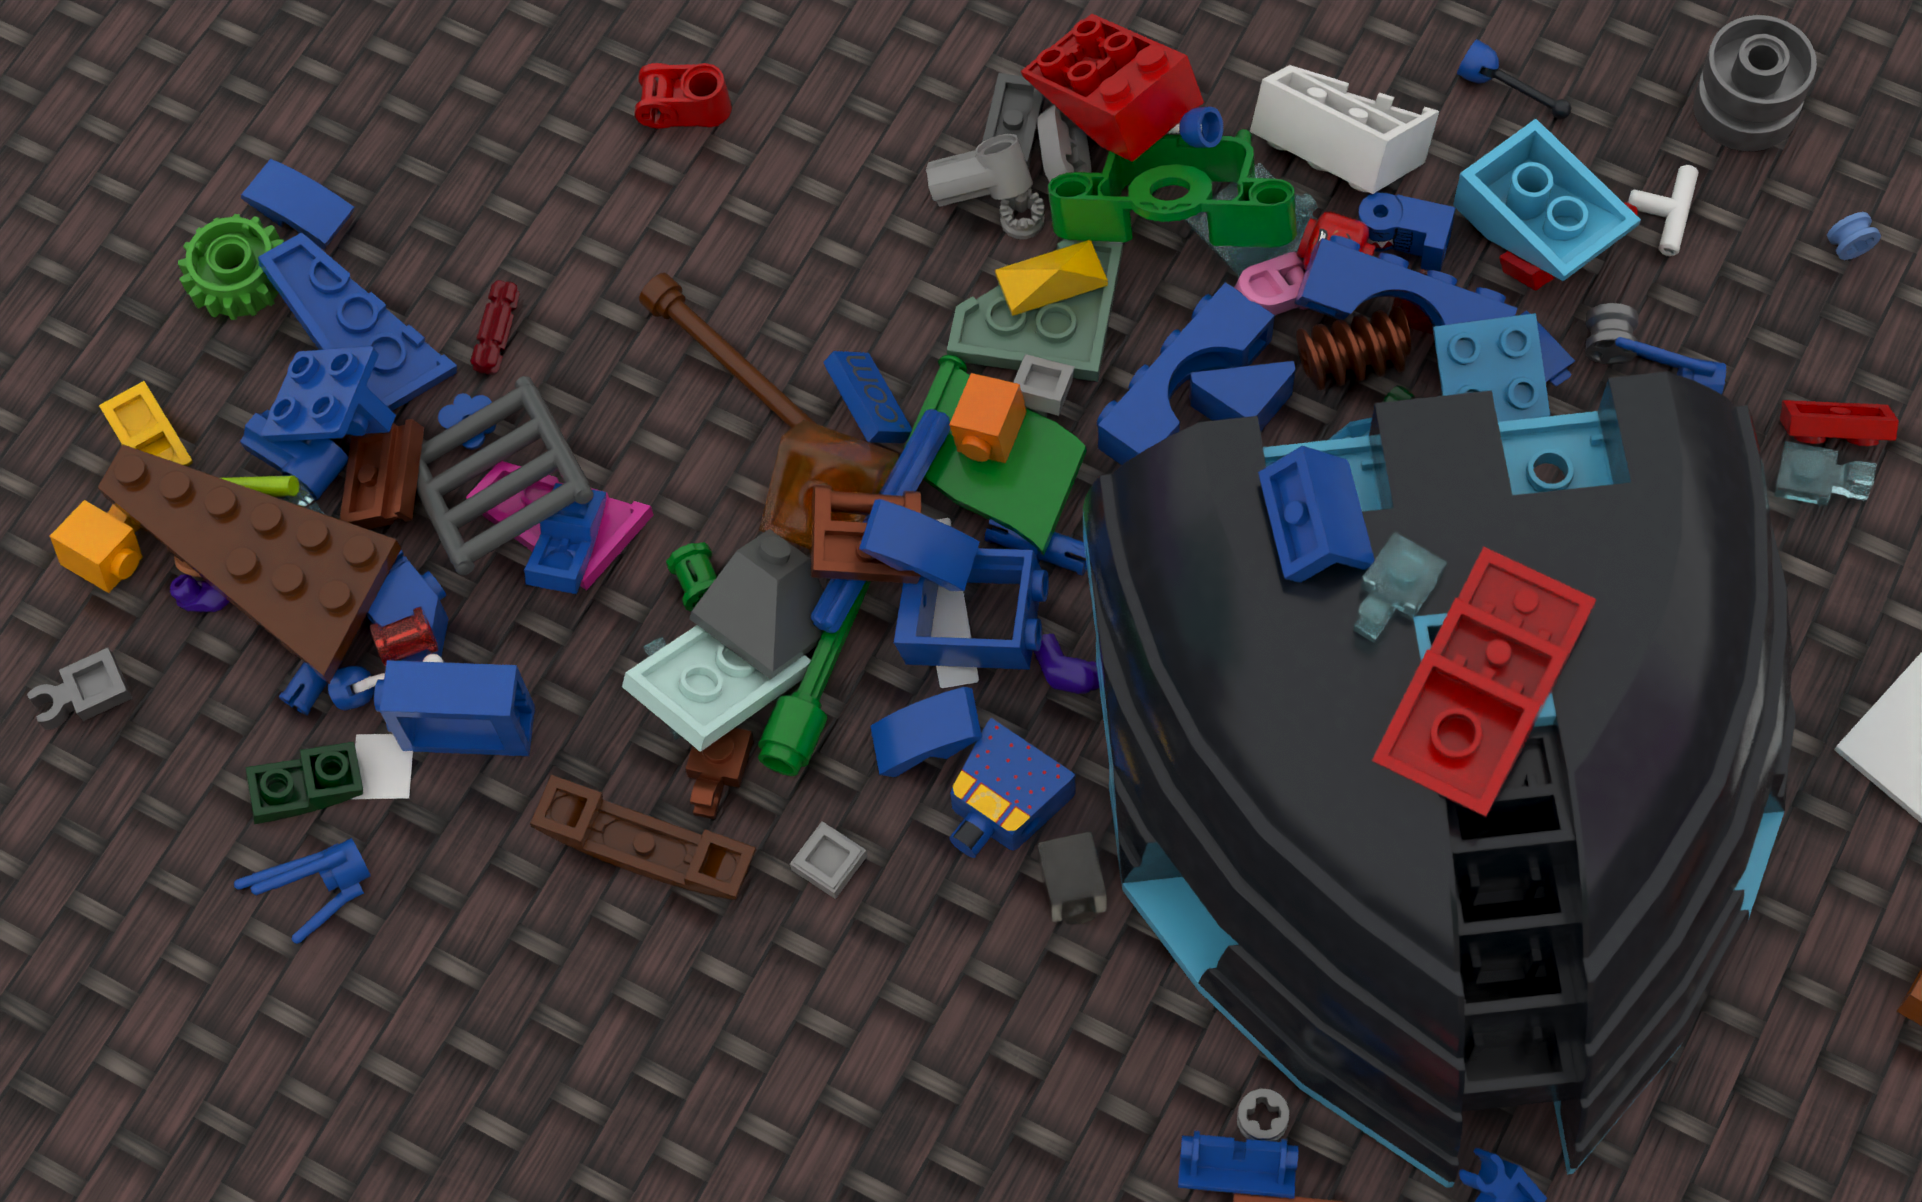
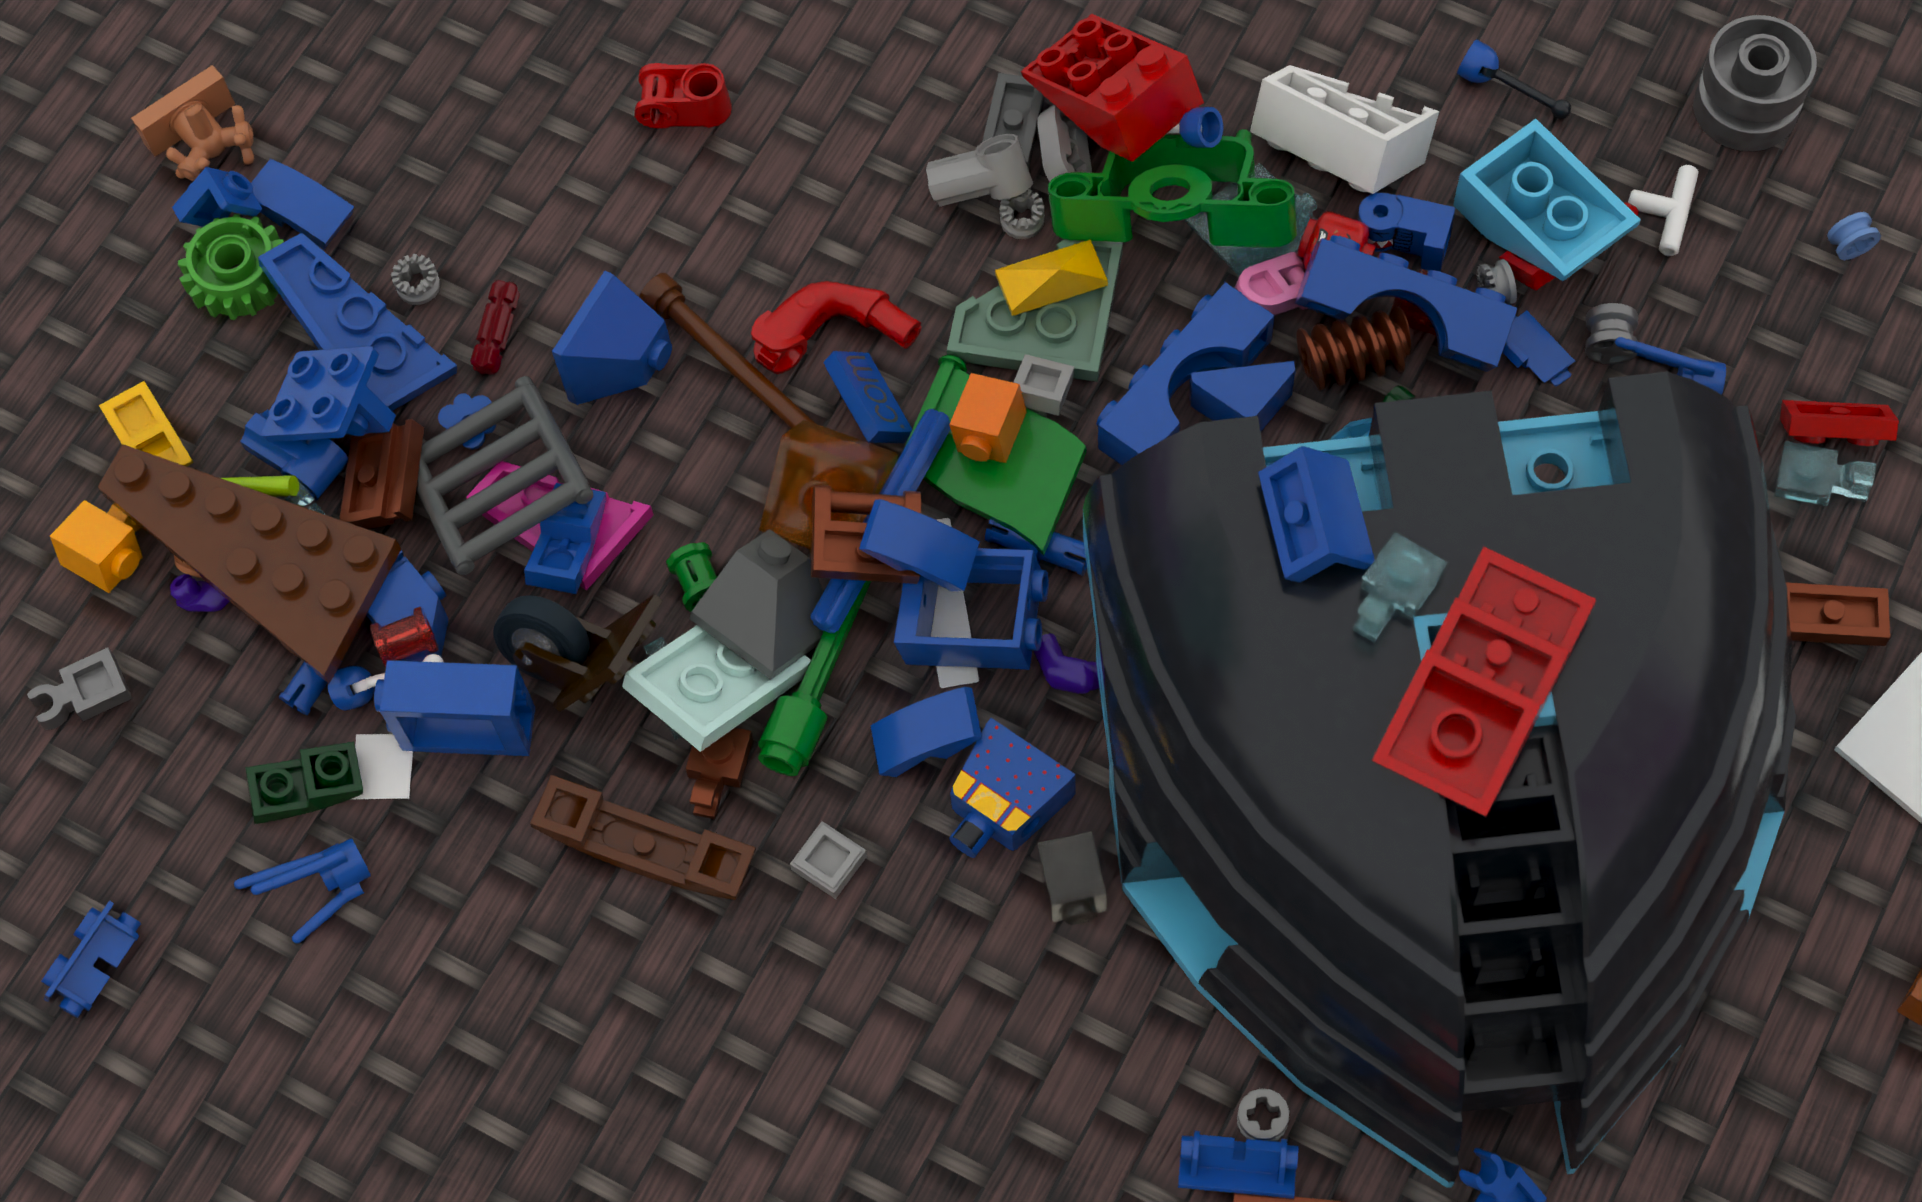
dark azure hinge [1433,313,1550,422] -> none
none -> blue hinge [41,900,141,1018]
none -> nougat piece [131,65,254,181]
none -> blue bracket [172,167,262,227]
none -> light grey bush [391,254,441,305]
none -> plate [493,594,663,712]
none -> blue slope [552,271,672,405]
none -> red piece [751,281,921,375]
none -> light grey bush [1477,259,1517,305]
none -> copper plate [1786,582,1890,646]

